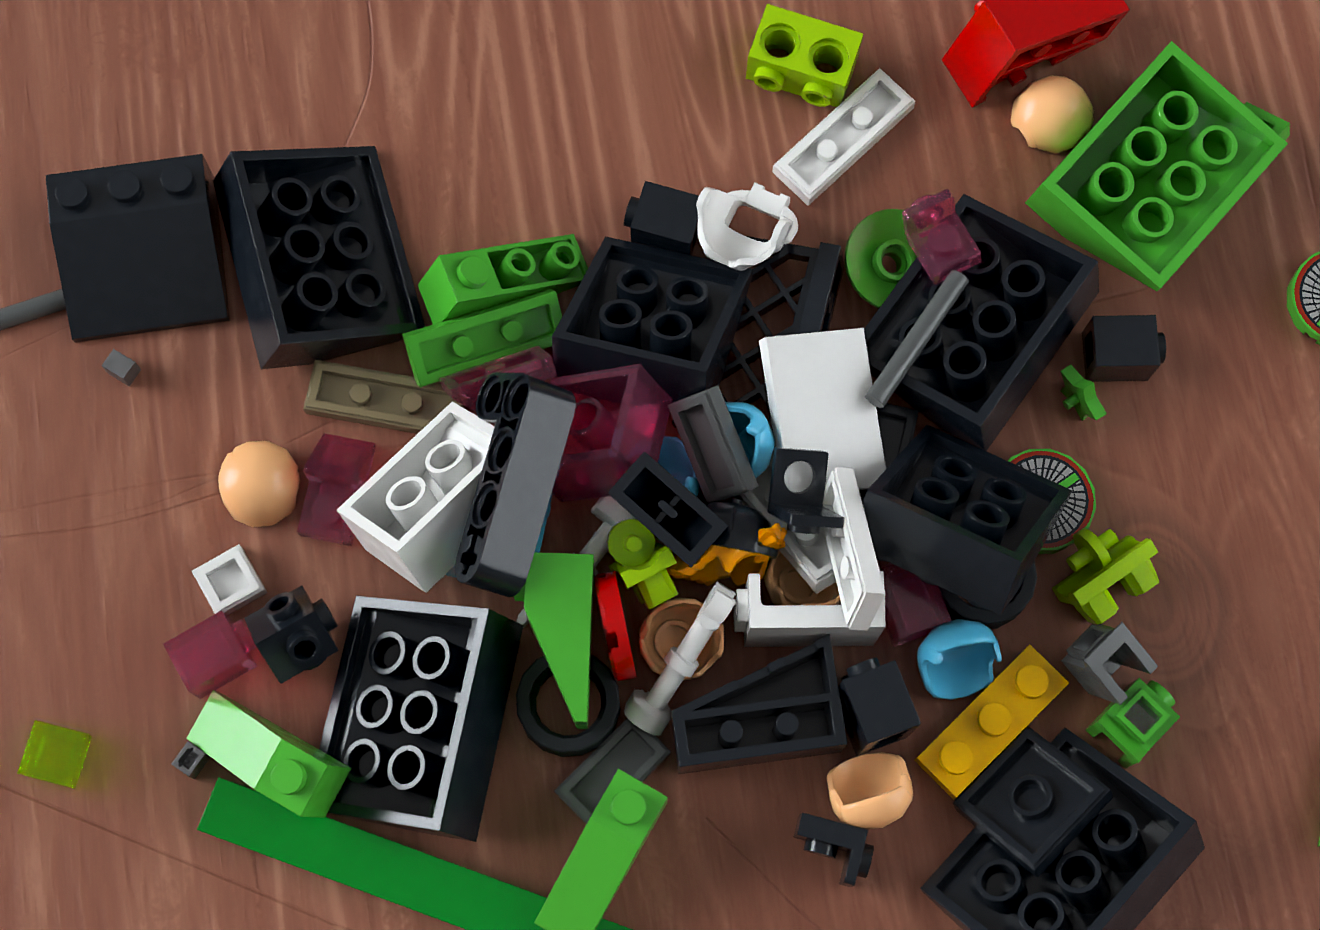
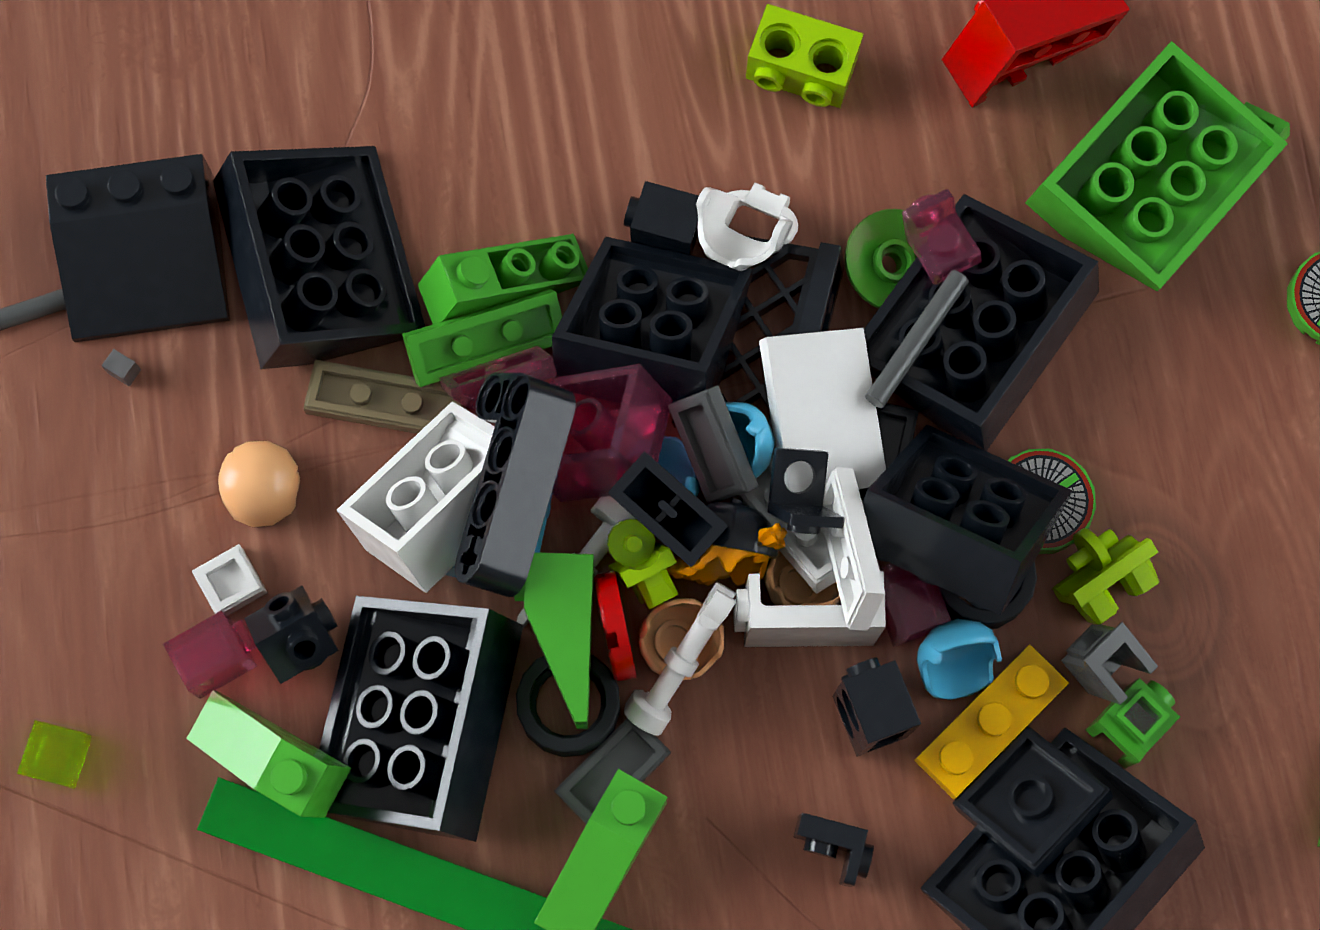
flat silver piece [171,741,211,779] -> none
clear pink slope [297,433,376,546] -> none
black wedge [671,634,847,774] -> none
white tile [772,68,916,206] -> none
light nougat hair [827,752,913,829] -> none
light nougat hair [1011,75,1094,154] -> none
bright green piece [1060,364,1107,421] -> none
black brick [1082,315,1166,382] -> none

